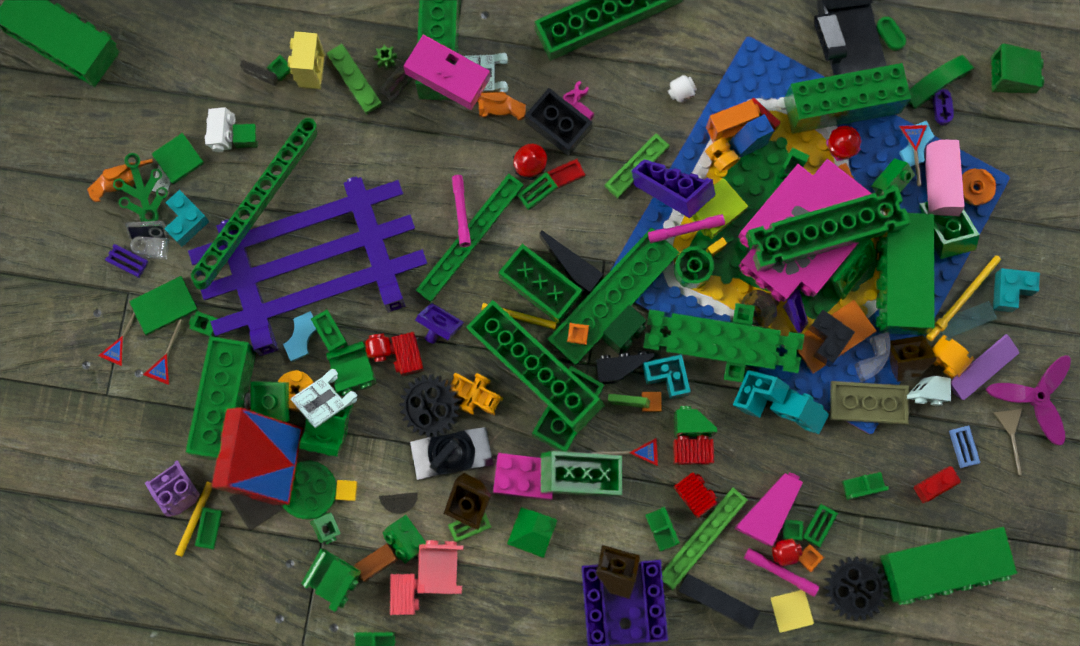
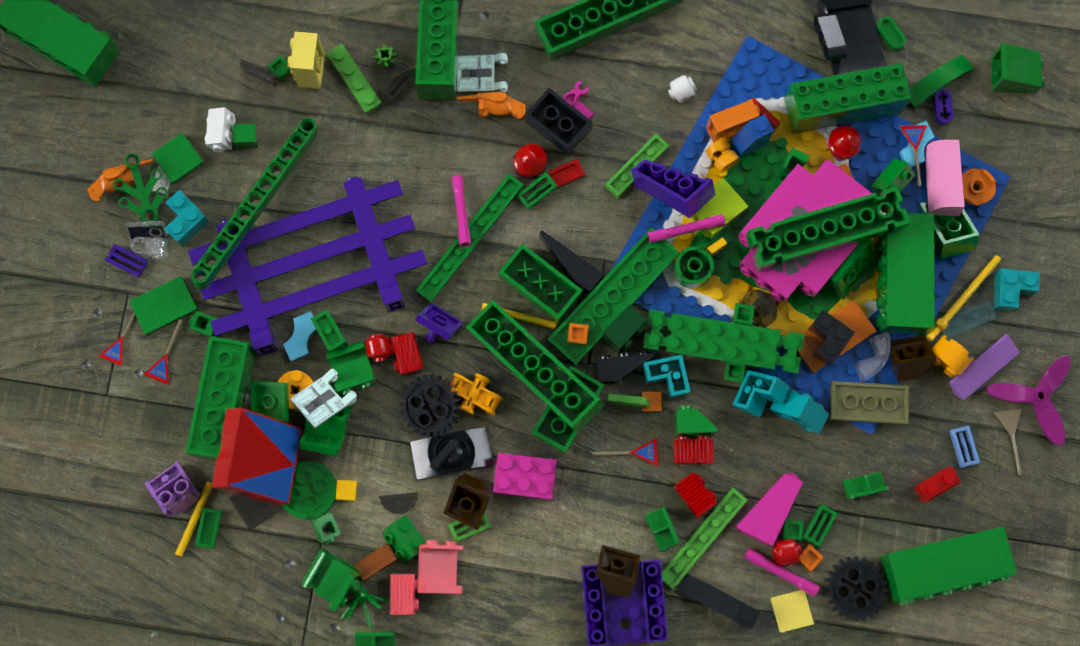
dark pink brick [404,34,490,110] -> none
green slope [507,507,558,558] -> none
green brick [541,451,622,497] -> none
dark purple slope [783,290,808,333] -> none
light aqua slope [907,376,951,406] -> none
none -> green plant [340,581,390,628]

